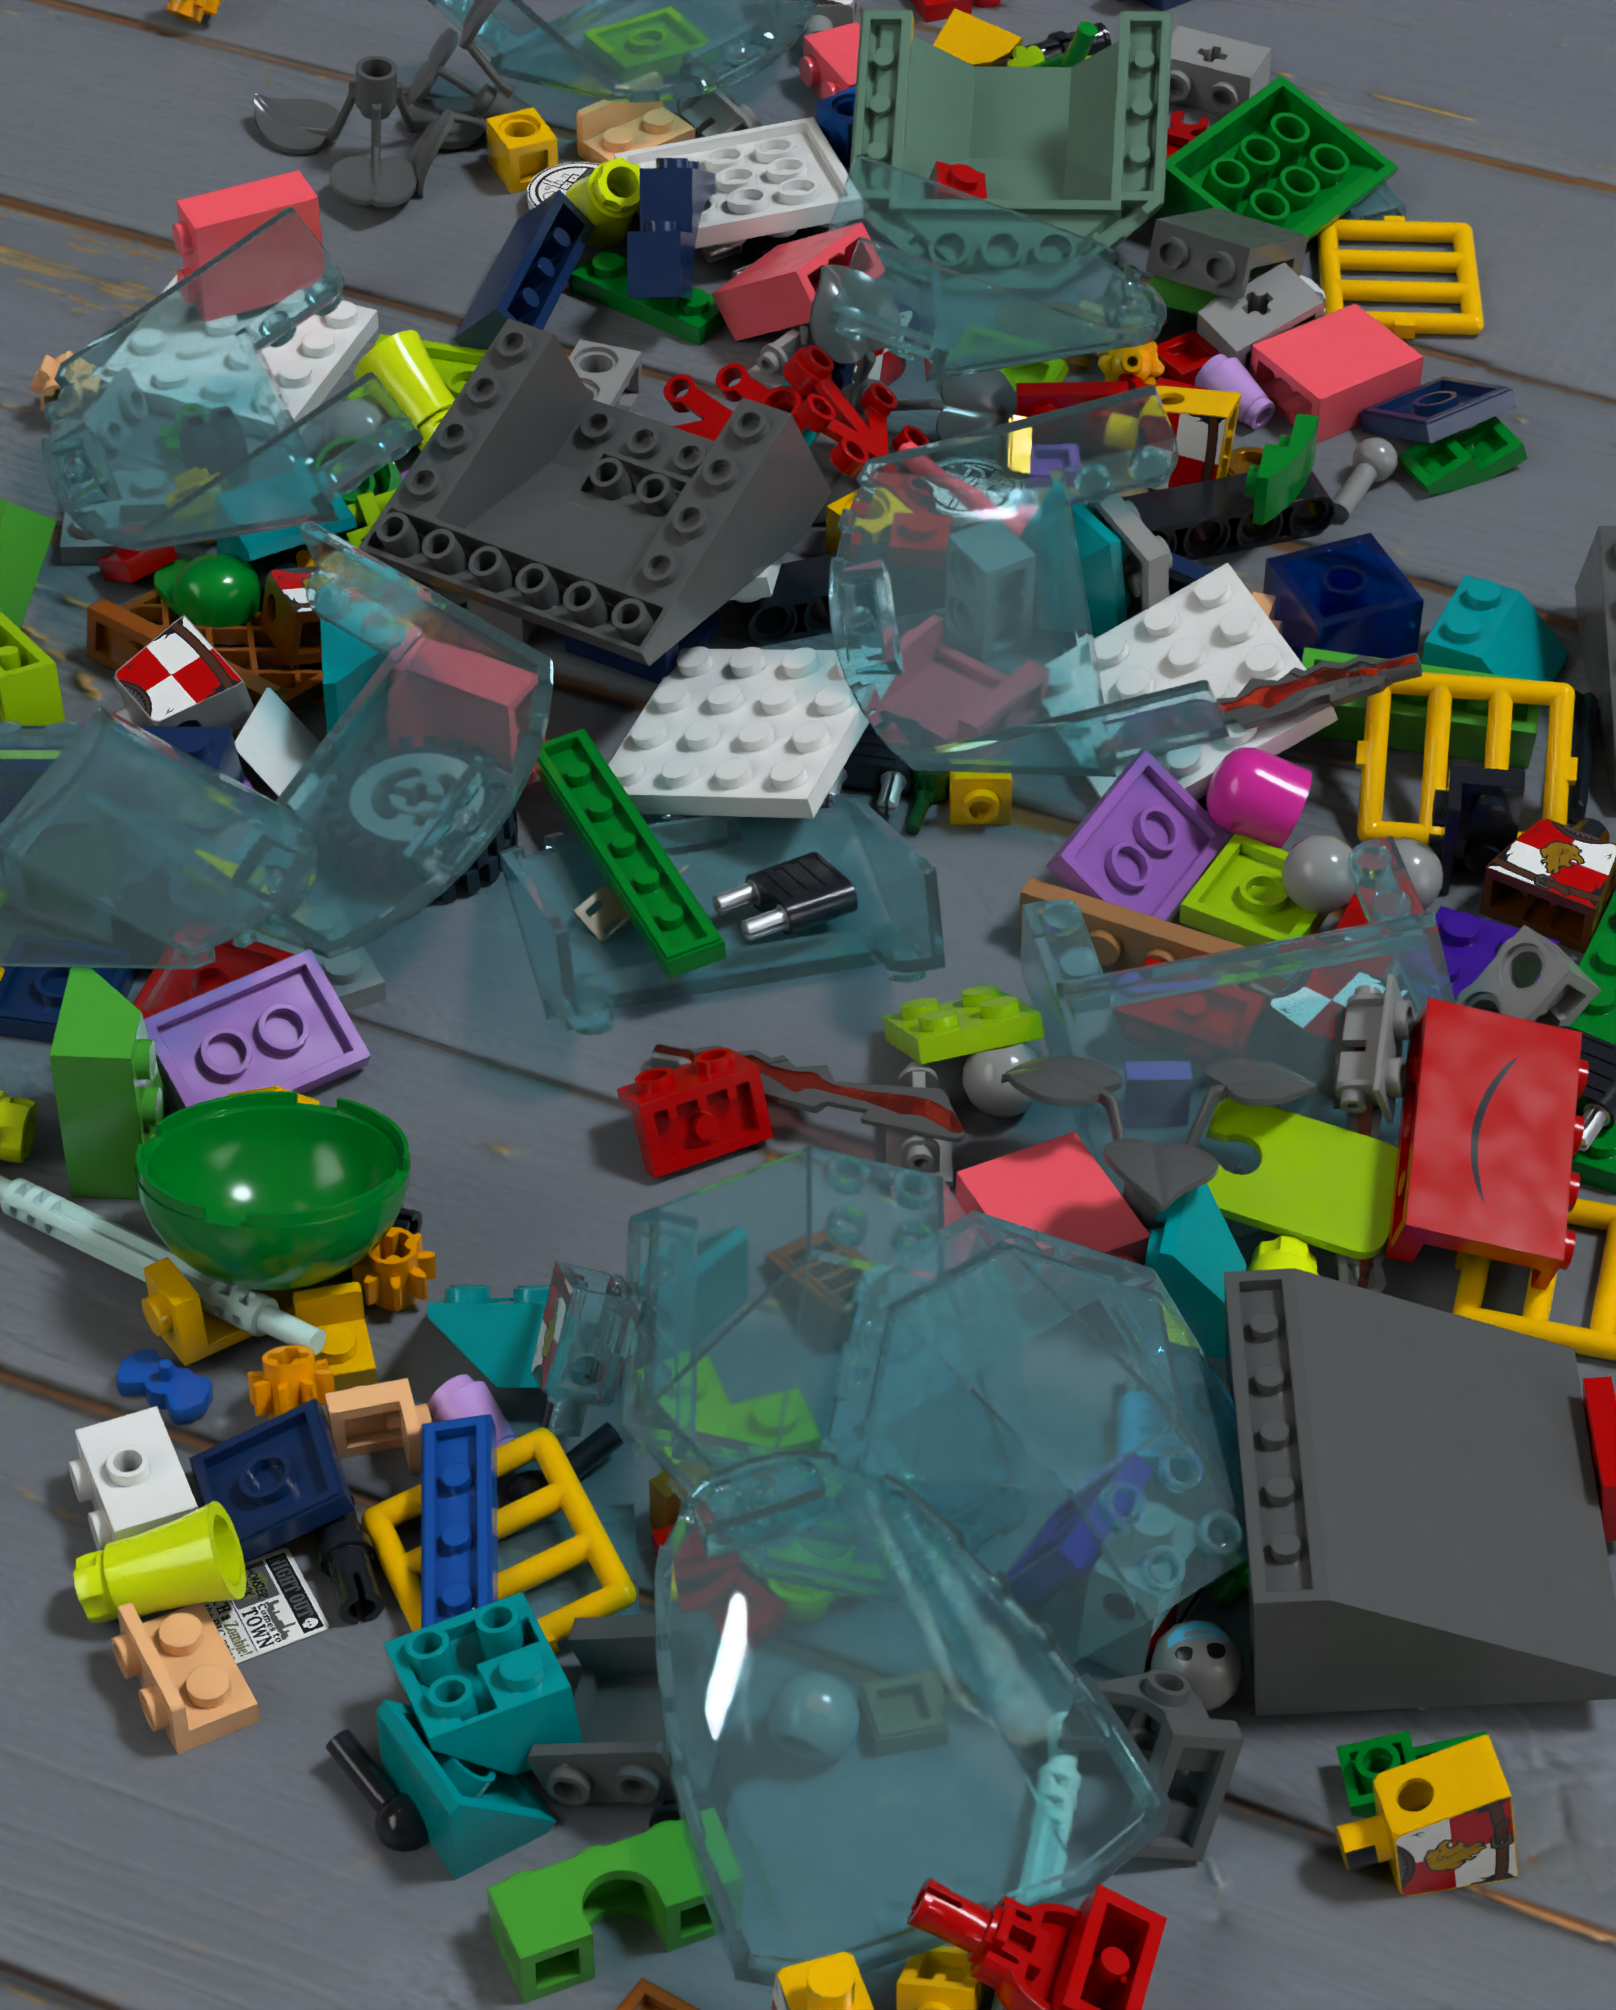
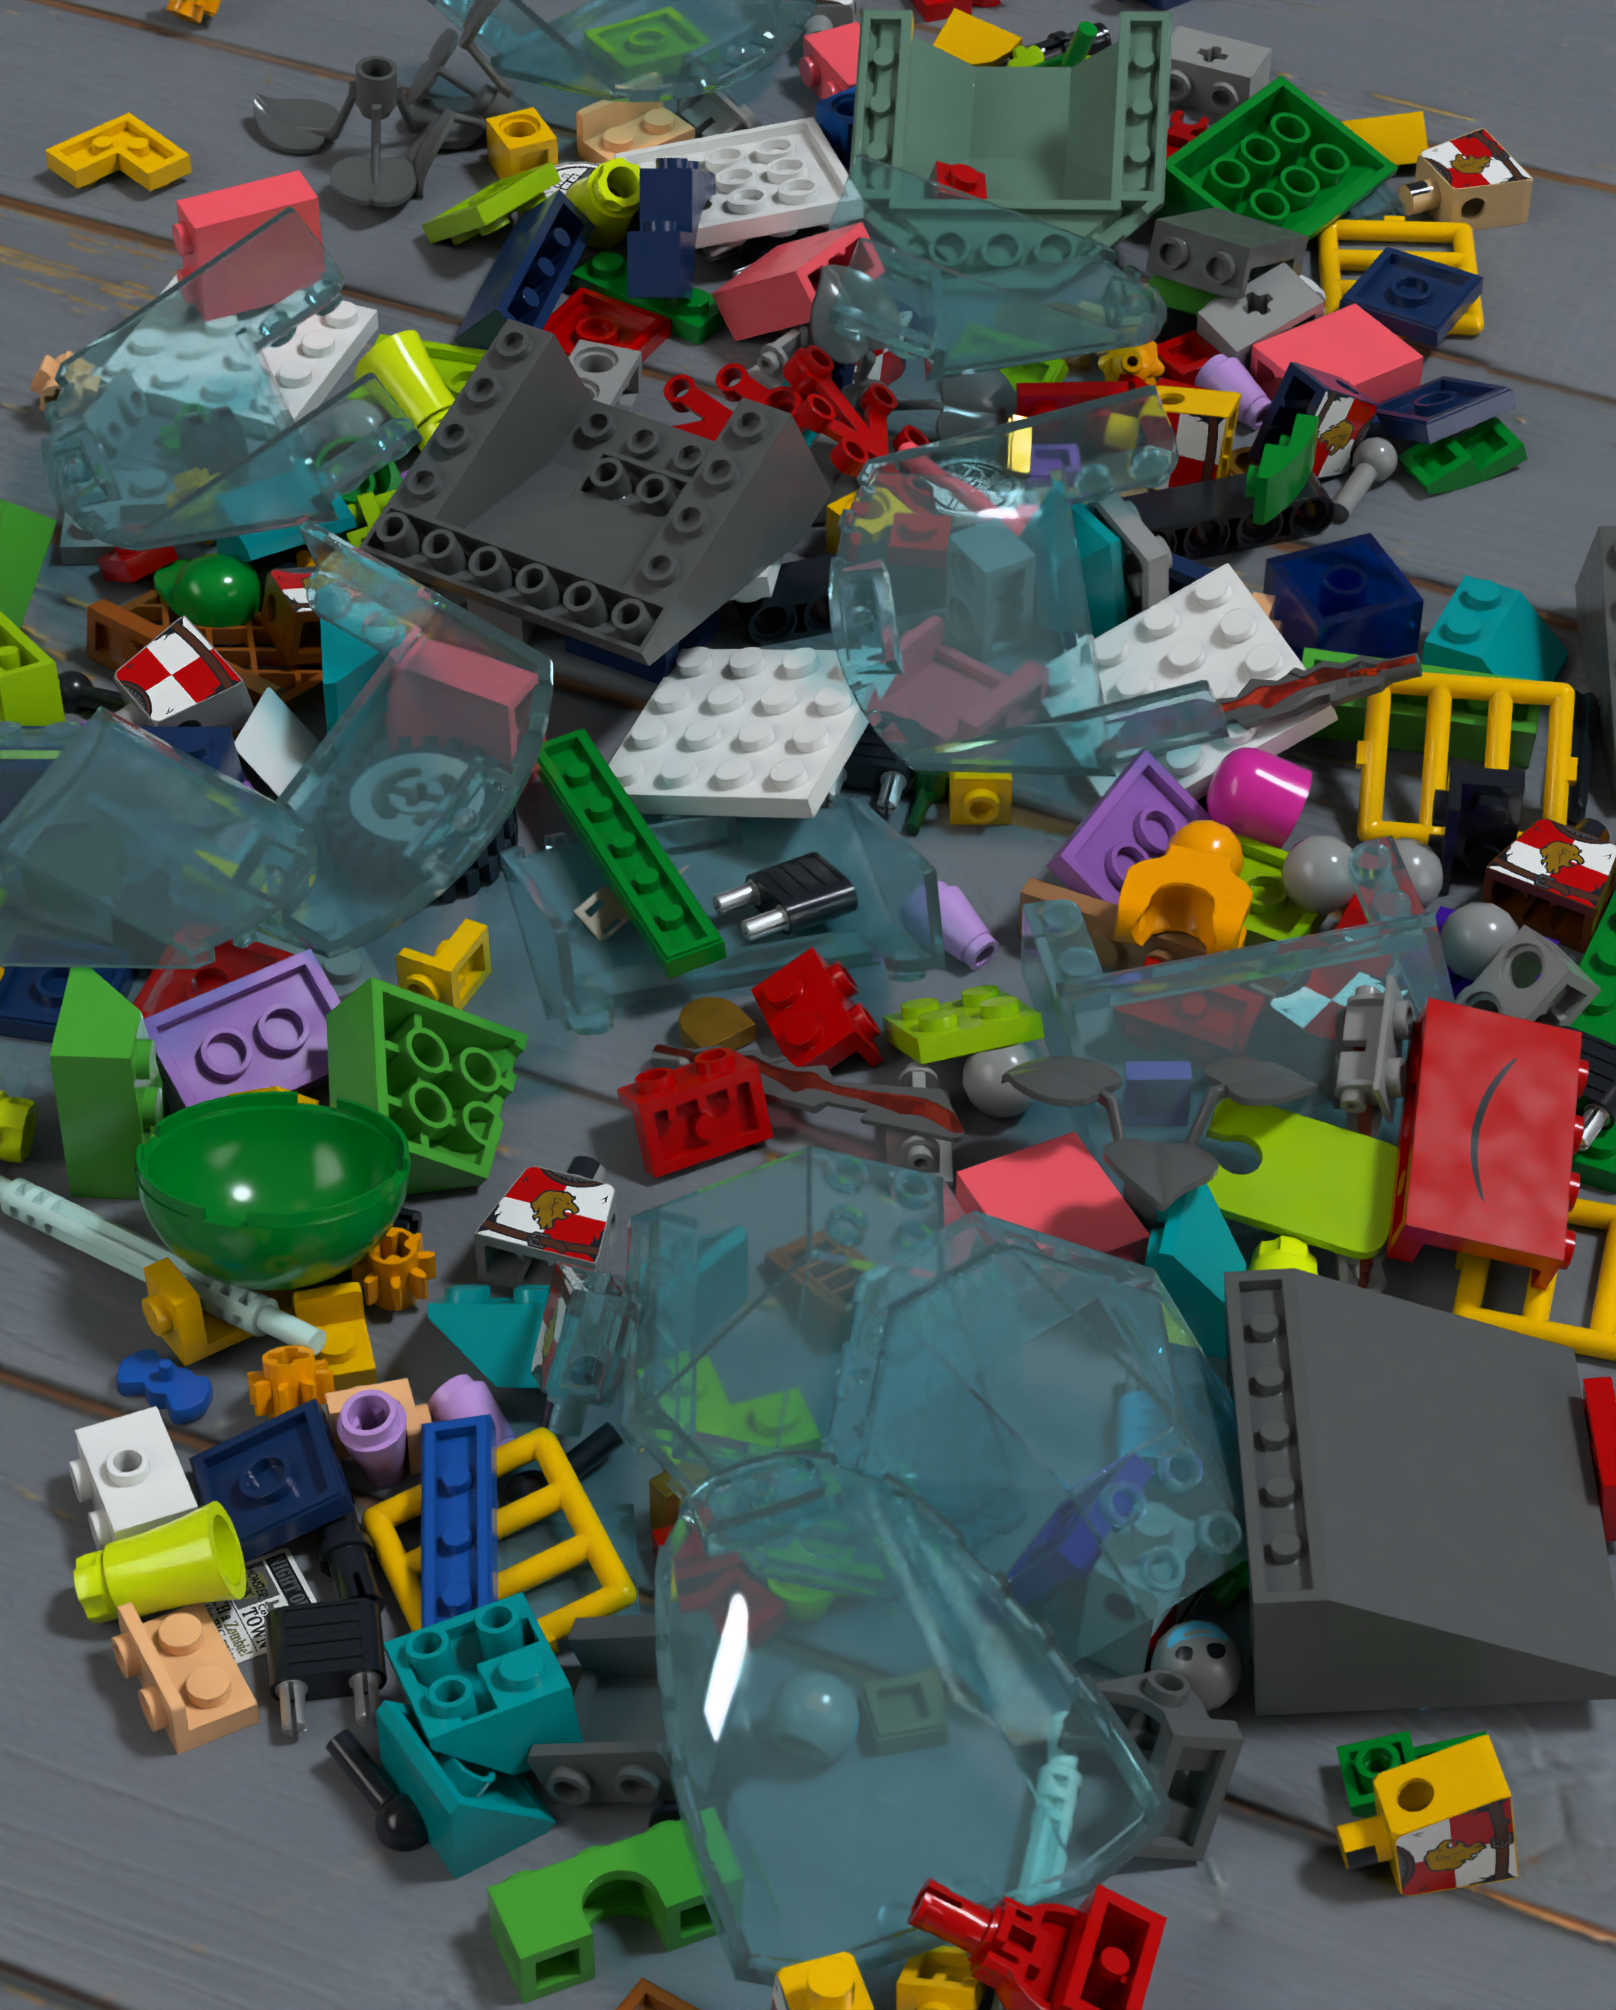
none -> yellow plate [45,112,192,191]
none -> black bar [58,671,125,714]
none -> black piece [264,1598,387,1737]
none -> bright green wedge [326,977,529,1195]
none -> lavender cone [336,1389,407,1487]
none -> yellow bracket [395,918,492,1010]
none -> lime plate [421,162,561,245]
none -> torso [474,1156,618,1310]
none -> red tile [543,287,671,362]
none -> pearl gold tile [679,997,756,1050]
none -> red bracket [751,947,884,1087]
none -> lavender cone [908,881,999,970]
none -> light orange piece [1113,820,1253,967]
none -> torso [1248,362,1380,479]
none -> dark blue tile [1339,247,1483,347]
none -> yellow brick [1342,111,1428,166]
none -> torso [1398,128,1533,231]
none -> light grey piece [1440,902,1519,981]

